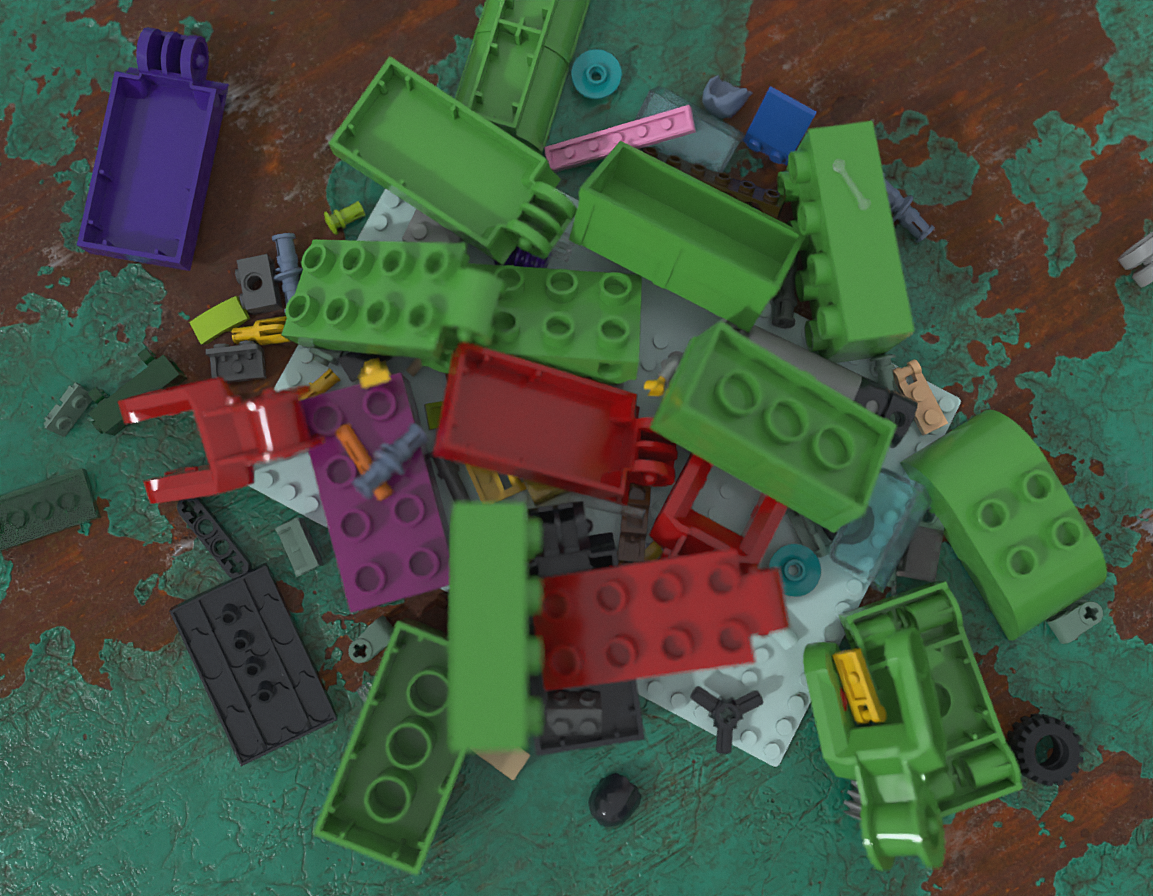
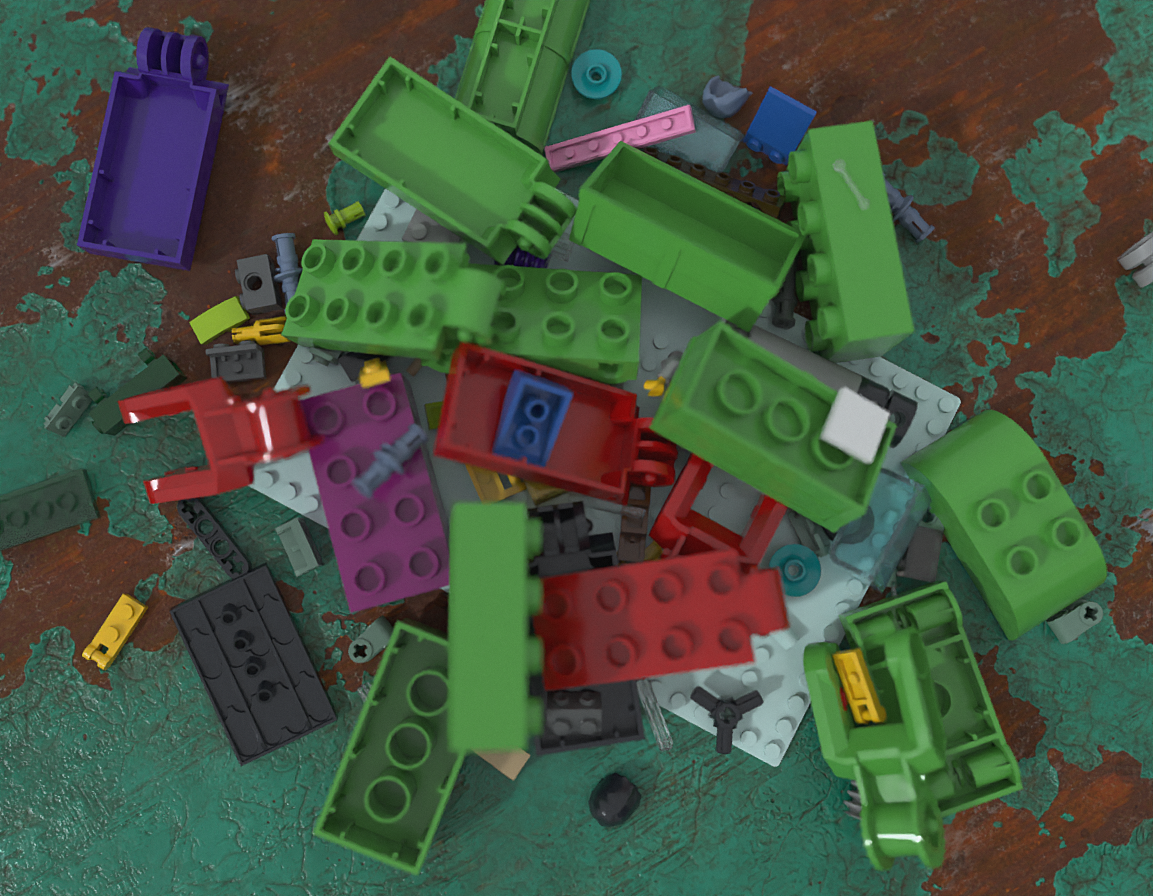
yellow axle [300,368,341,400] -> none
orange pin [335,423,394,502] -> none
dark grey pin [428,451,472,503] -> none
sand green pin [869,354,897,391] -> none
light nougat plate [893,359,948,436] -> none
black tyre [1006,713,1084,786] -> none
none -> yellow plate [82,593,148,670]
none -> blue slope [492,369,573,468]
none -> clear axle [636,677,673,752]
none -> white tile [821,387,890,463]

